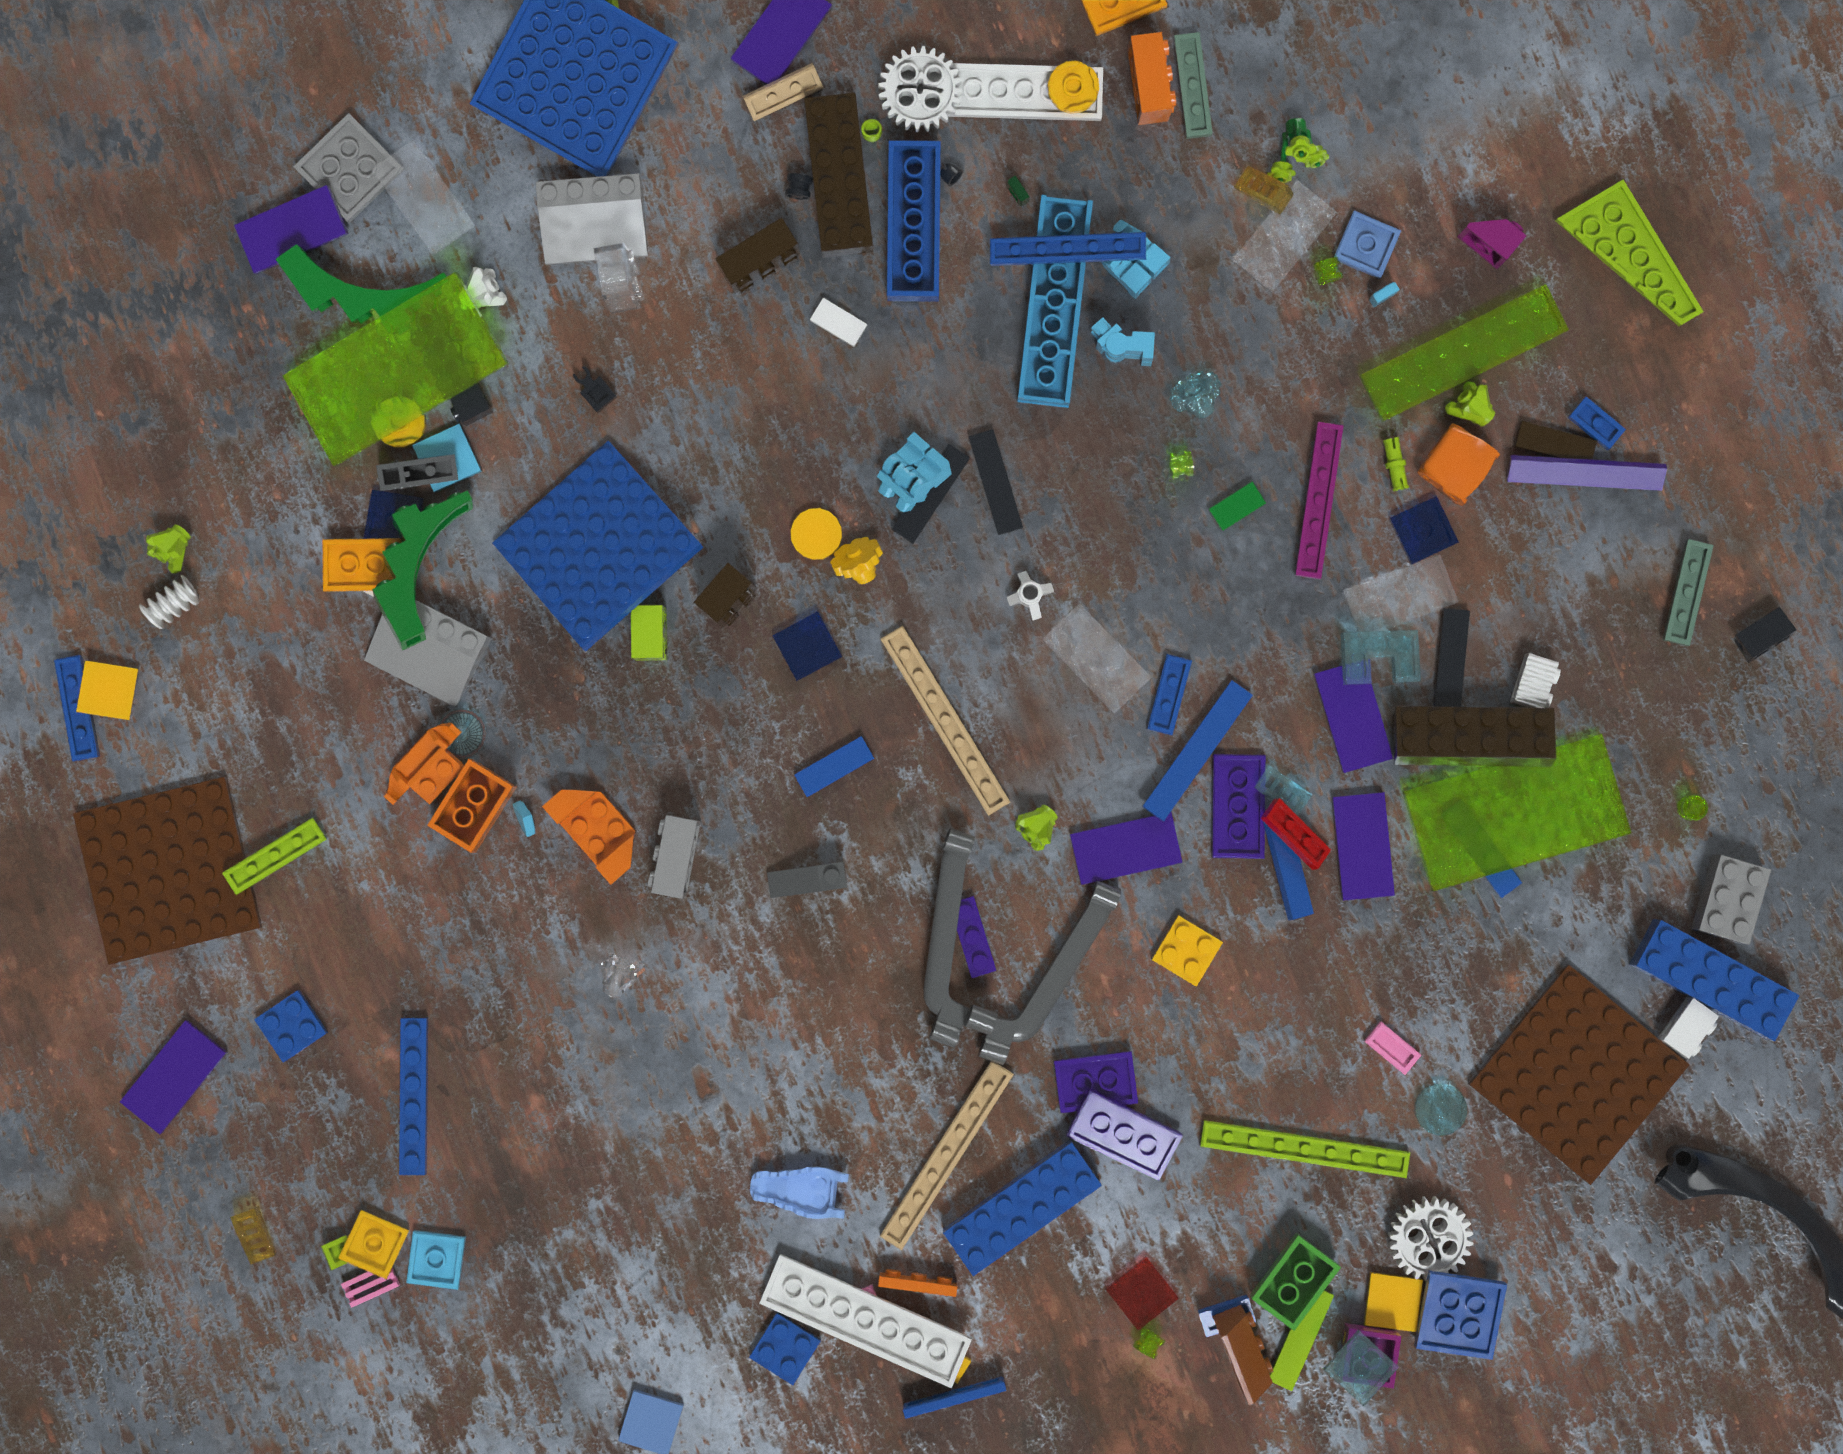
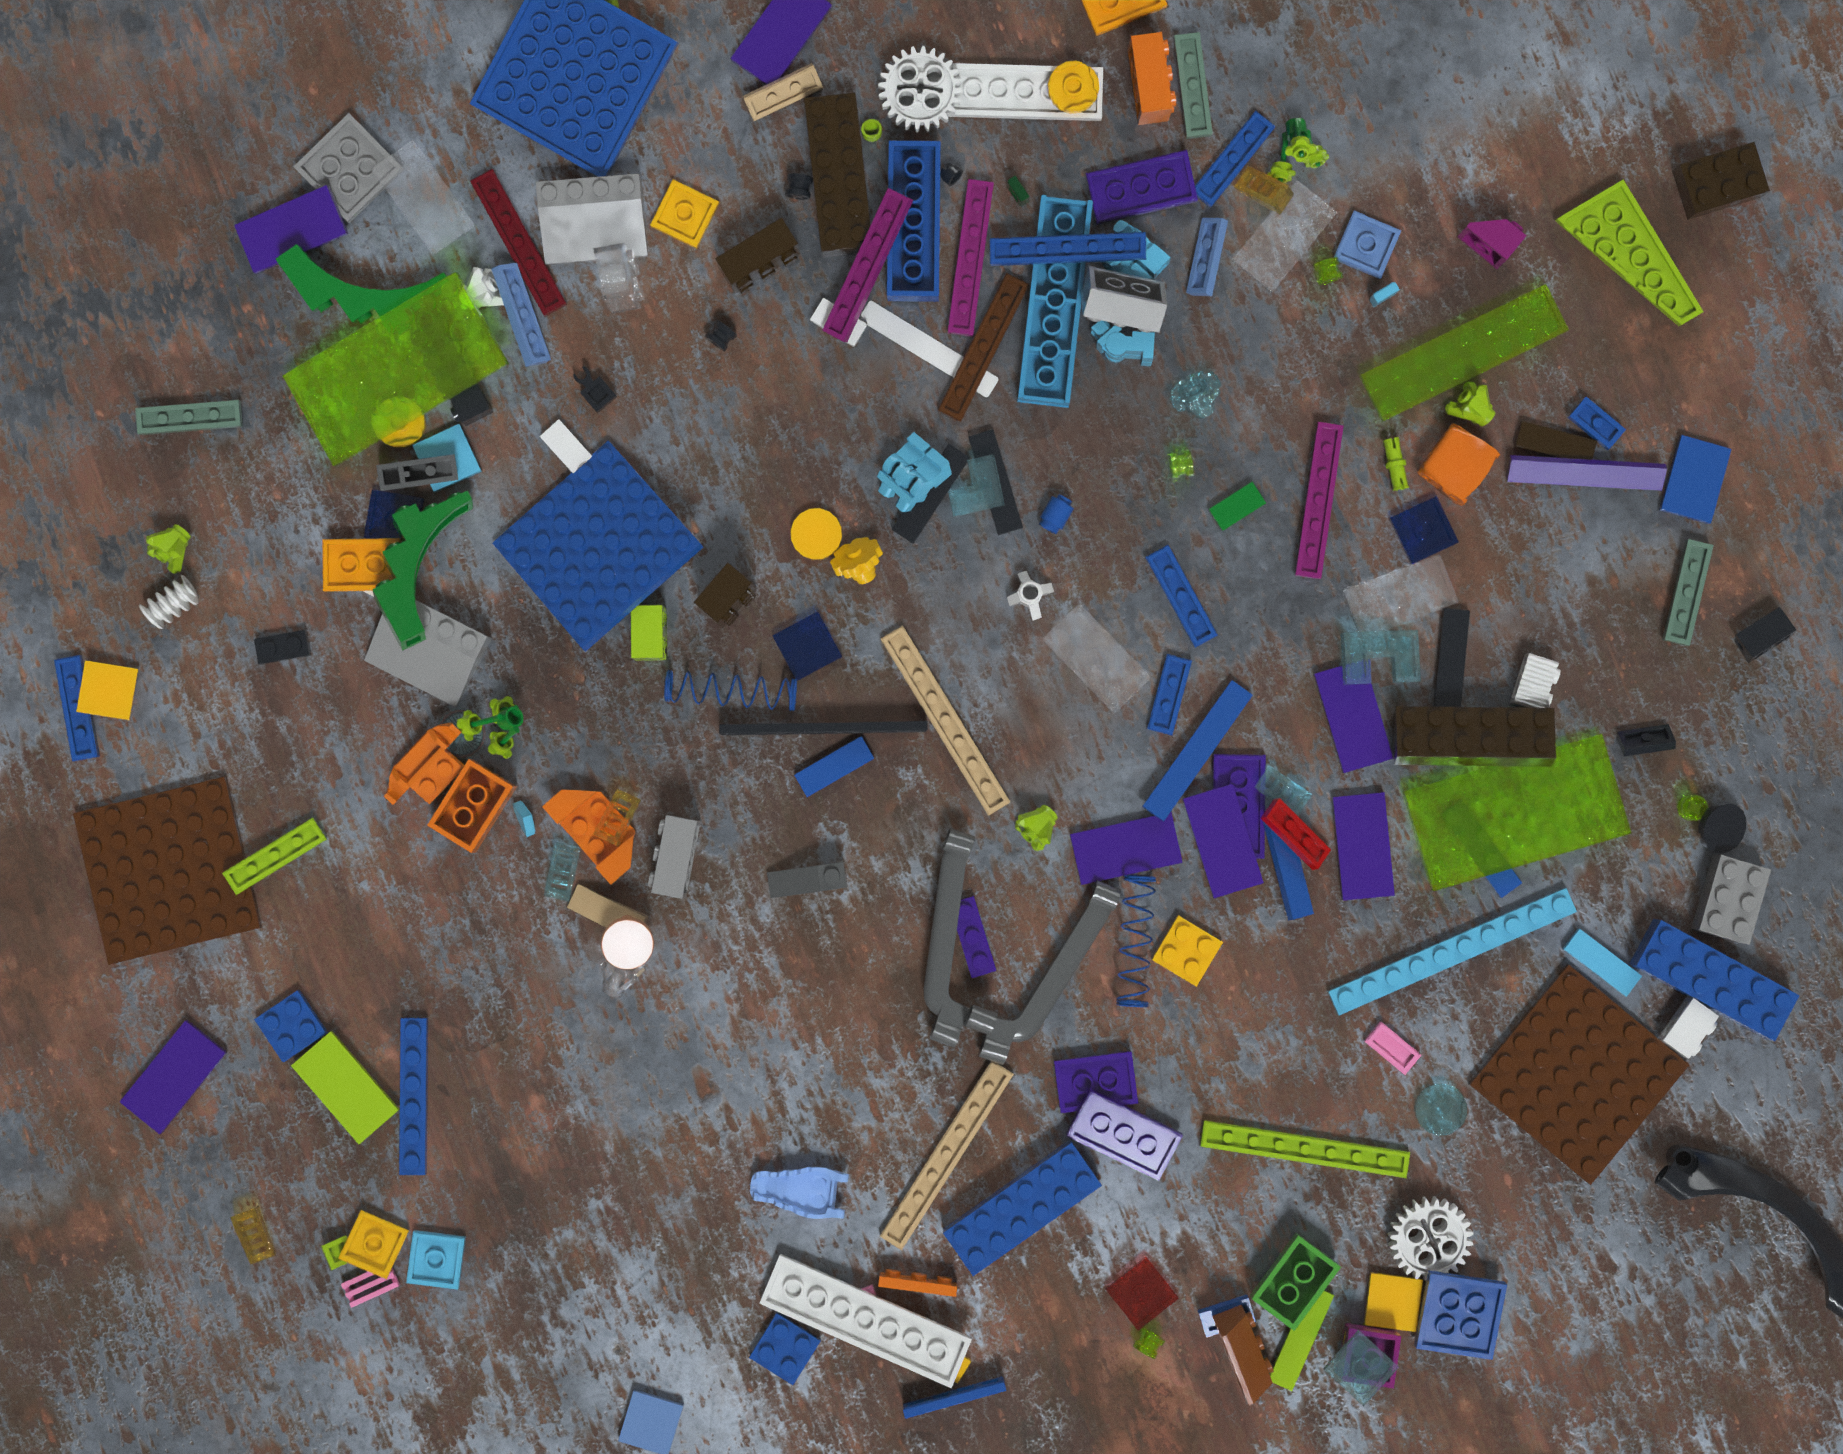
none -> sand green plate [135,400,243,435]
none -> black plate [254,630,311,665]
none -> lime tile [291,1031,400,1144]
none -> plant [457,696,524,759]
none -> dark red tile [470,169,567,317]
none -> medium blue plate [491,262,551,367]
none -> white tile [540,419,592,473]
none -> clear light blue slope [544,842,581,901]
none -> tan slope [567,884,649,927]
none -> clear yellow slope [593,789,641,847]
none -> tile [601,915,654,970]
none -> yellow tile [650,179,719,249]
none -> blue piece [664,669,797,711]
none -> black wheel [704,320,737,352]
none -> black tile [719,721,928,736]
none -> magenta plate [822,188,913,342]
none -> white sticker [859,301,999,397]
none -> reddish brown tile [938,273,1029,423]
none -> magenta plate [948,179,994,337]
none -> clear light blue plate [948,455,1005,517]
none -> blue brick [1038,494,1074,535]
none -> light grey brick [1081,266,1168,333]
none -> dark purple tile [1086,150,1198,225]
none -> blue piece [1116,875,1156,1007]
none -> blue tile [1145,545,1218,648]
none -> dark purple tile [1182,784,1264,898]
none -> medium blue plate [1186,218,1228,296]
none -> blue tile [1195,111,1276,208]
none -> medium azure plate [1327,888,1577,1015]
none -> medium azure tile [1563,928,1642,997]
none -> black plate [1617,724,1676,757]
none -> blue tile [1659,435,1732,524]
none -> dark brown brick [1672,142,1770,220]
none -> black tile [1698,801,1746,854]

